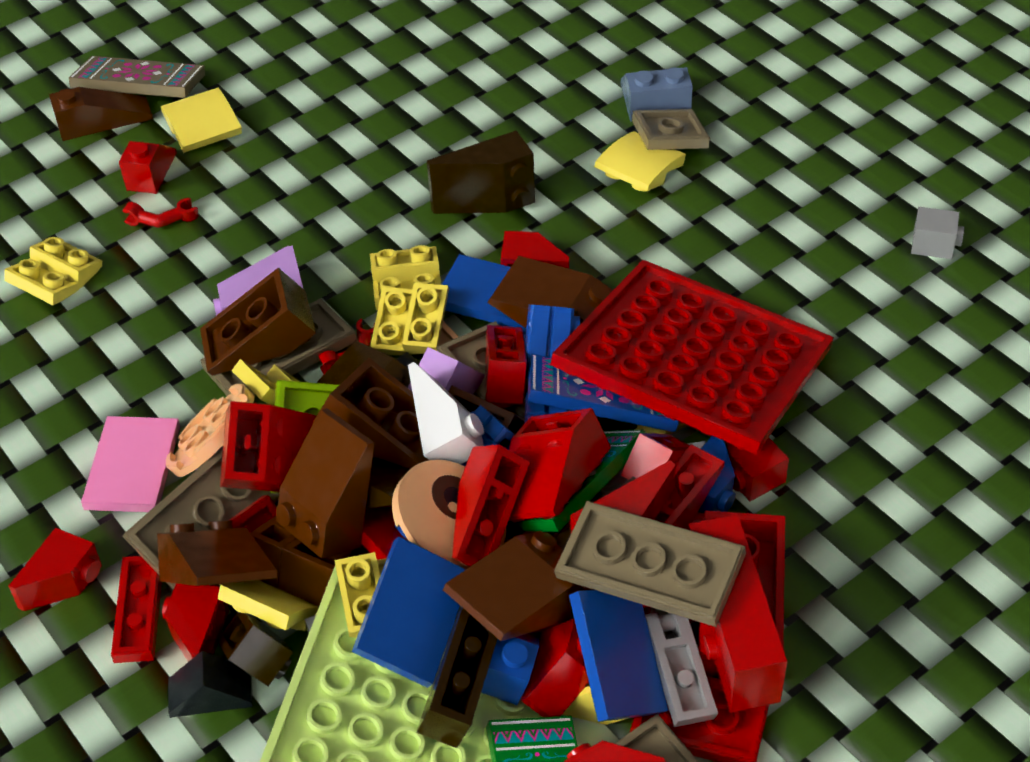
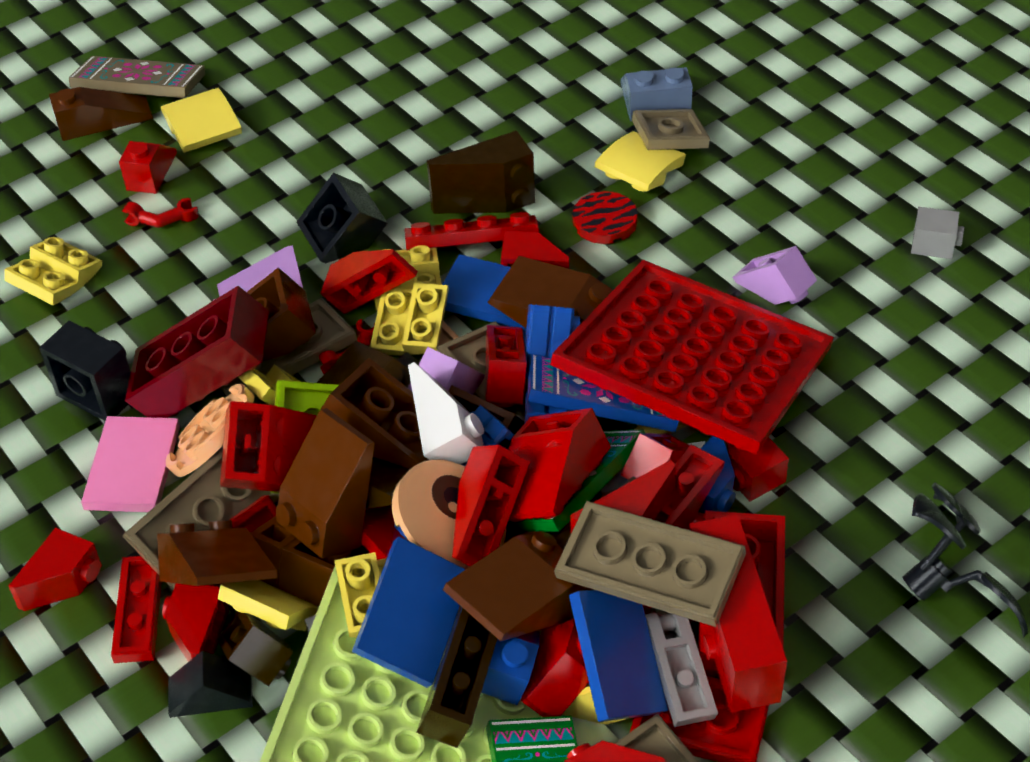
none -> black brick [39,321,131,421]
none -> dark red brick [125,286,269,418]
none -> black slope [296,172,388,264]
none -> red slope [320,249,418,314]
none -> red plate [404,212,539,250]
none -> red tile [572,191,638,244]
none -> lavender slope [733,246,817,305]
none -> black plant [902,482,1028,638]

